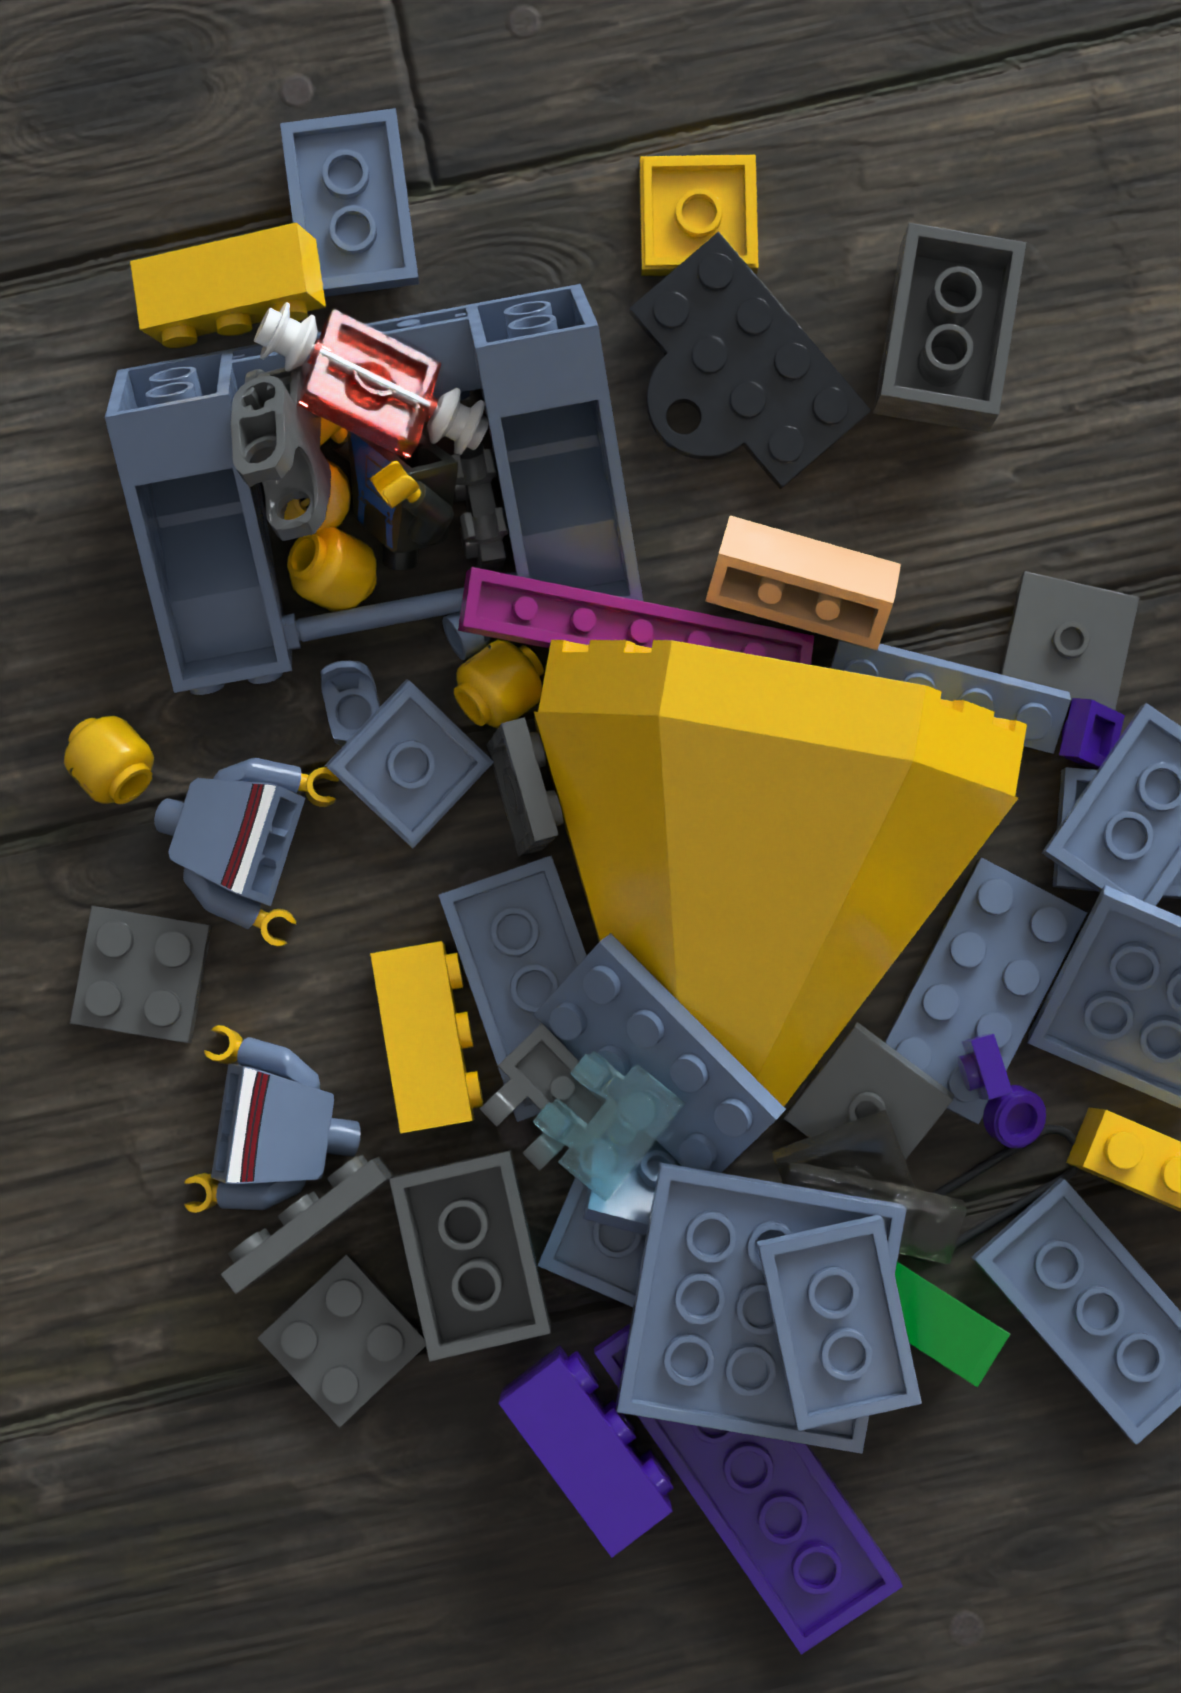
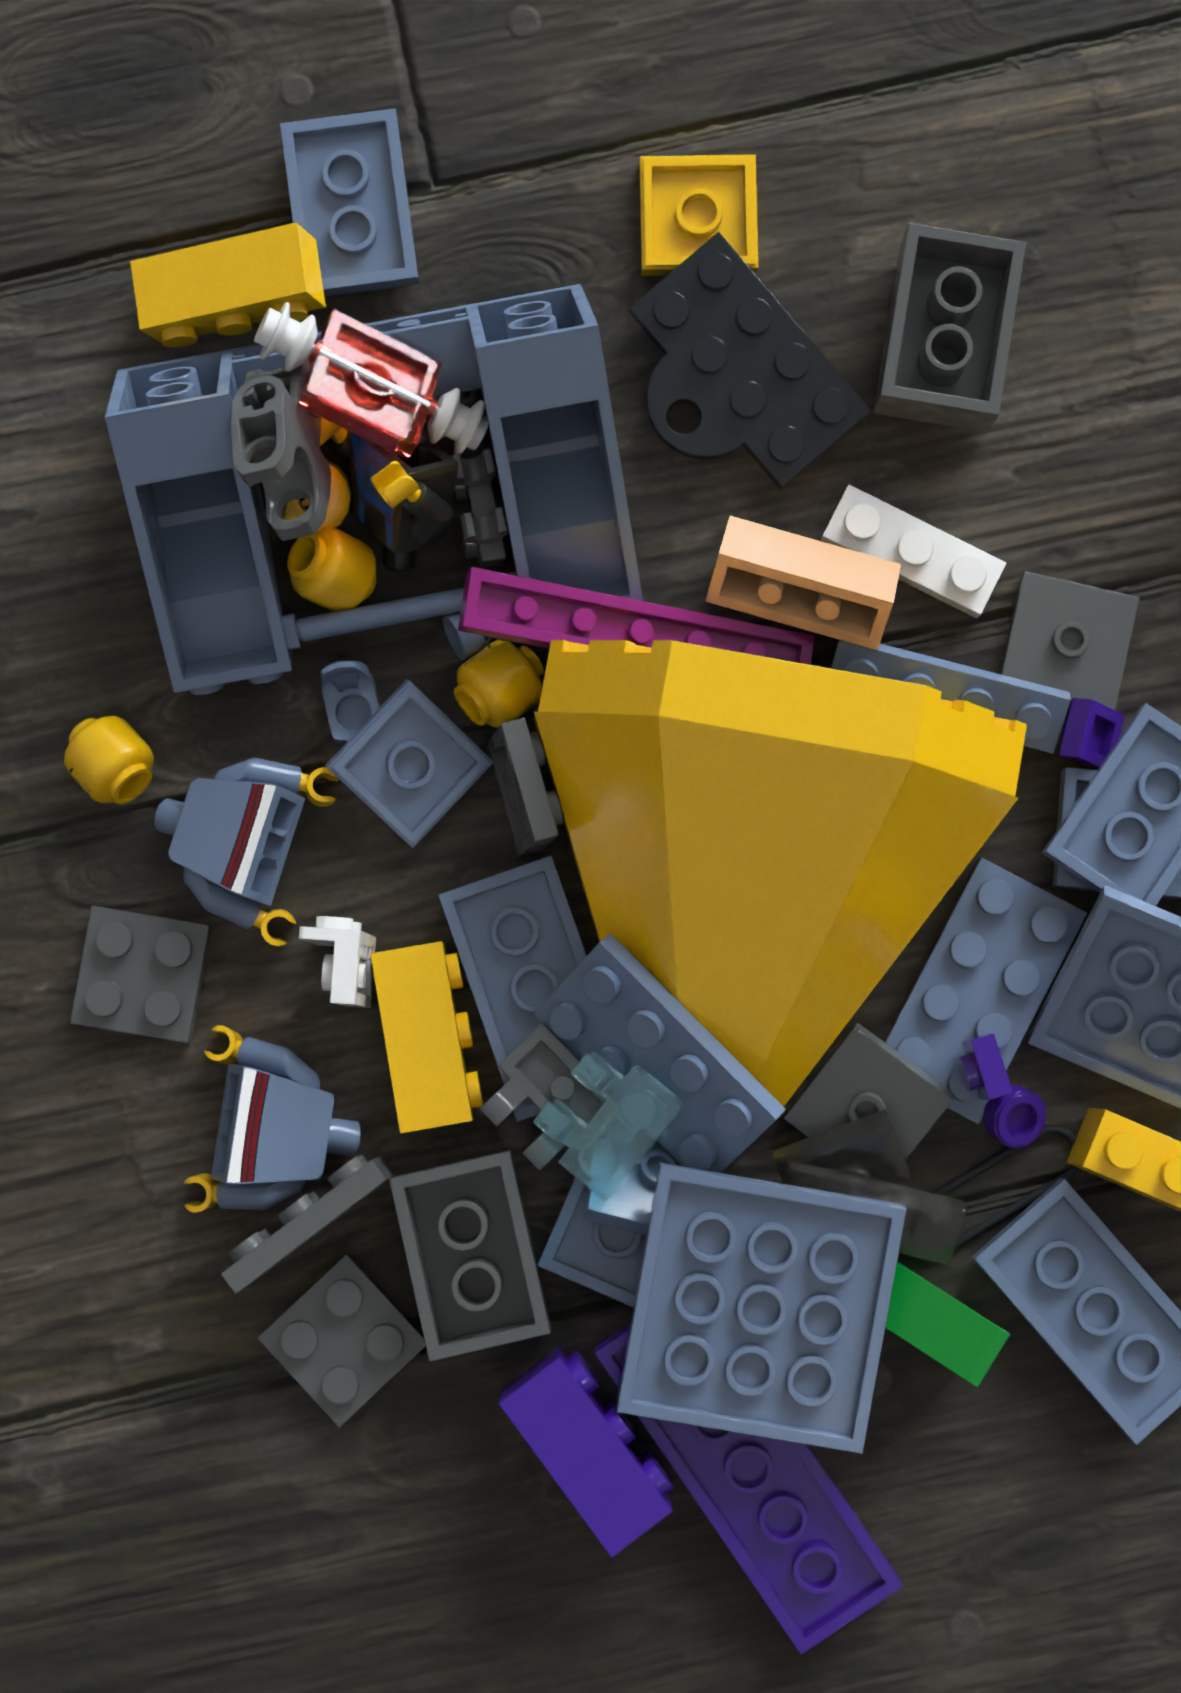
sand blue plate [757,1215,922,1431] -> none
none -> white bracket [299,916,376,1008]
none -> white plate [820,485,1006,619]

